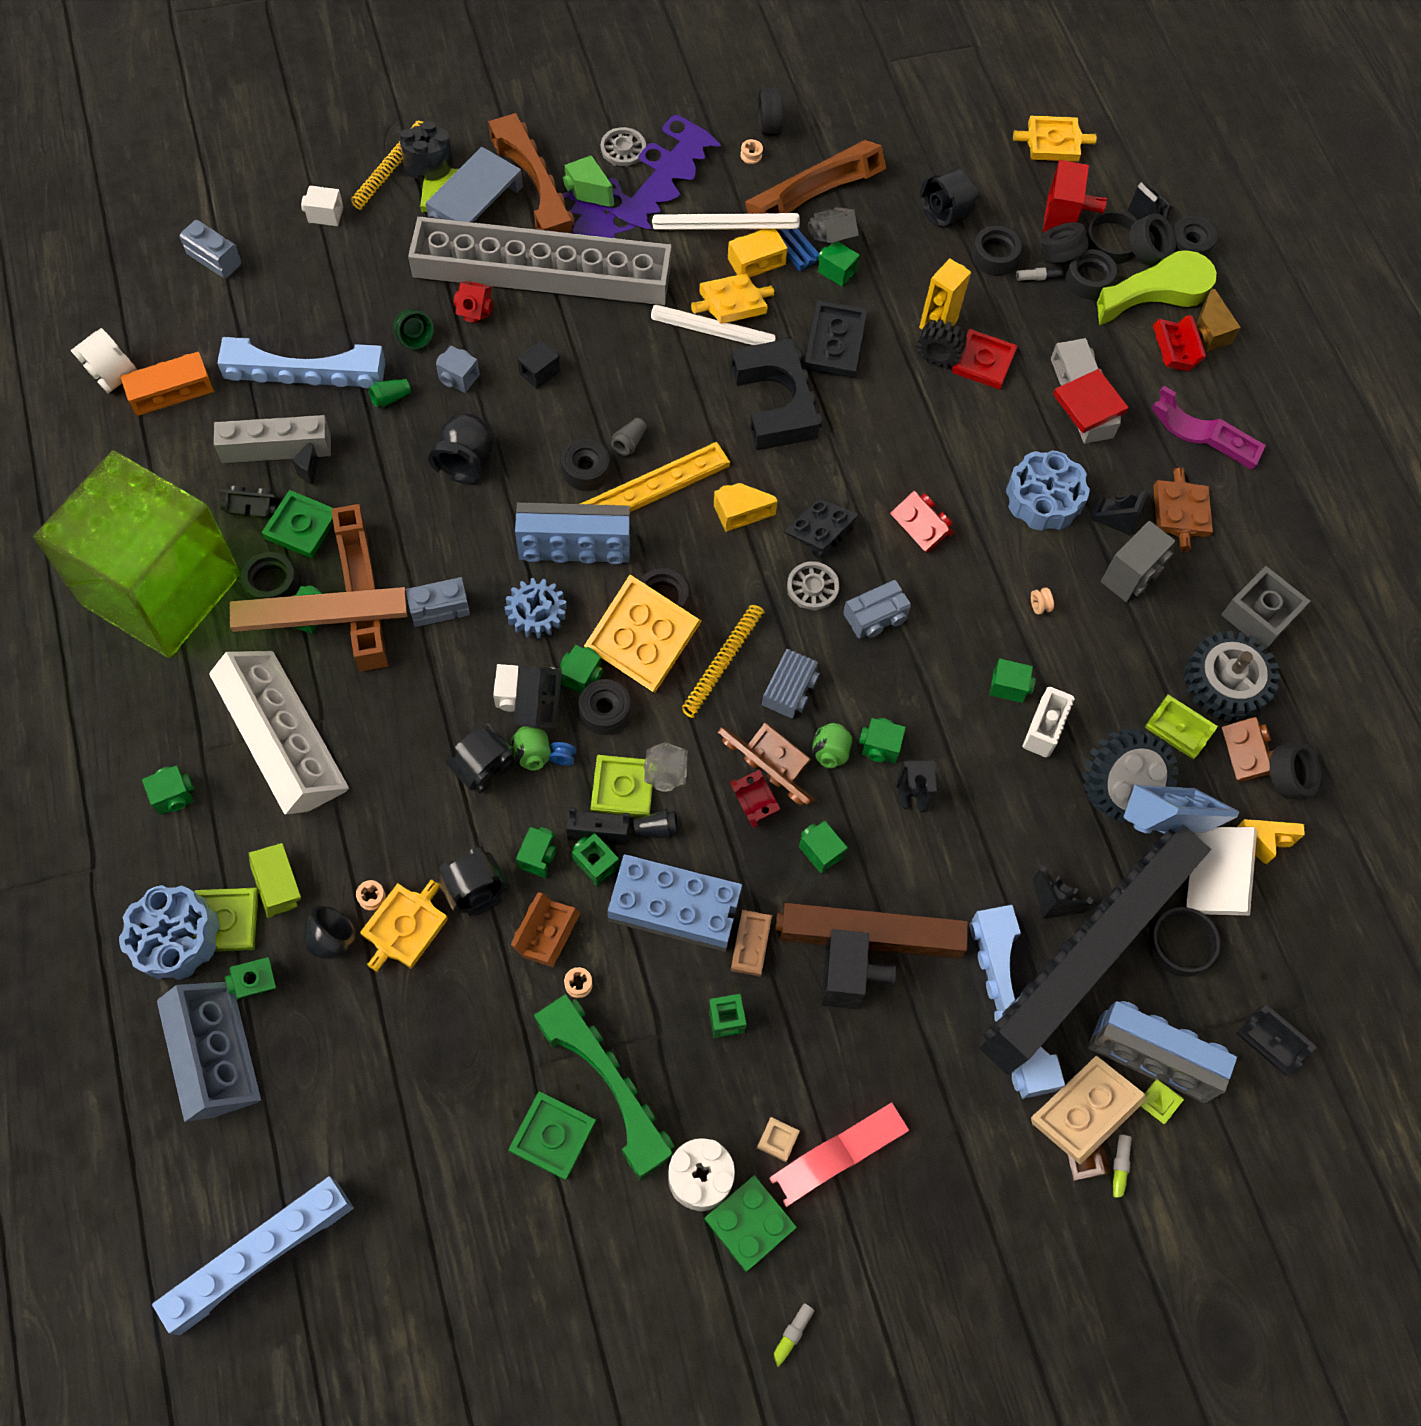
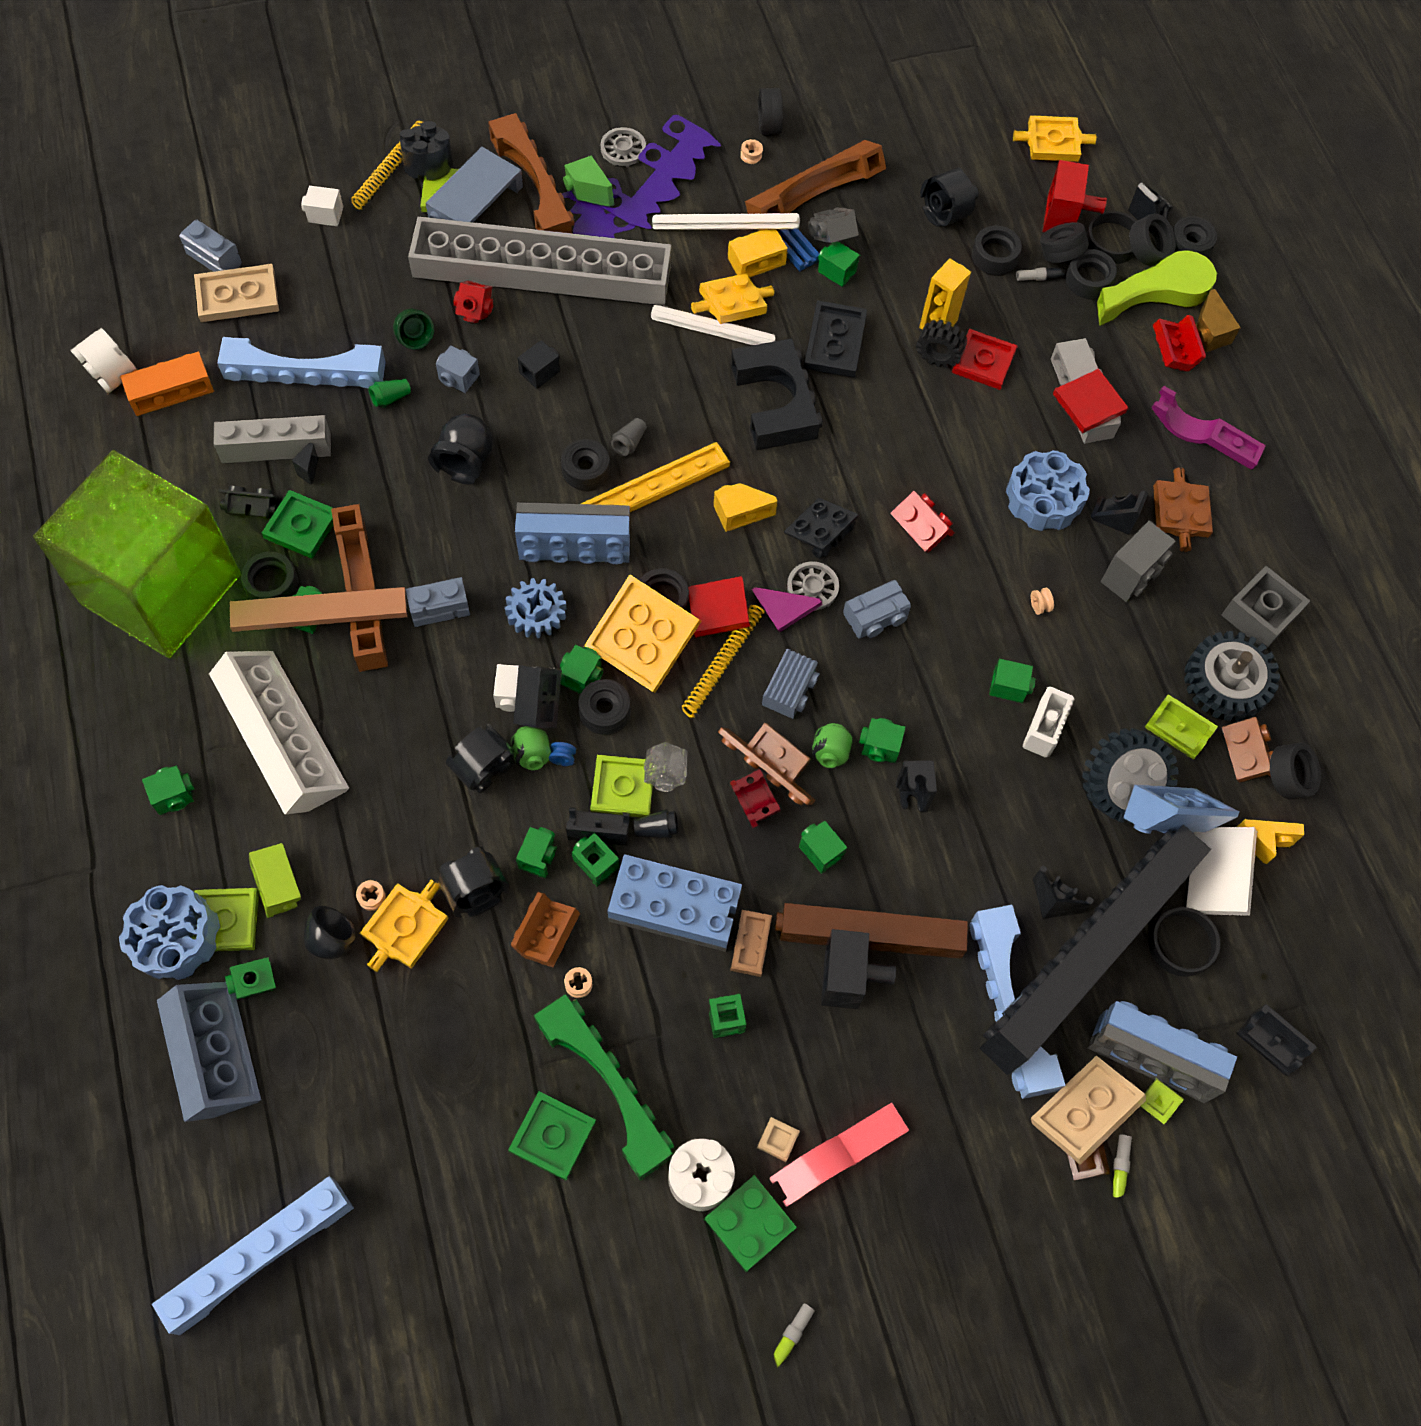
none -> tan plate [194,264,279,322]
none -> red tile [688,576,750,637]
none -> magenta tile [752,587,823,633]

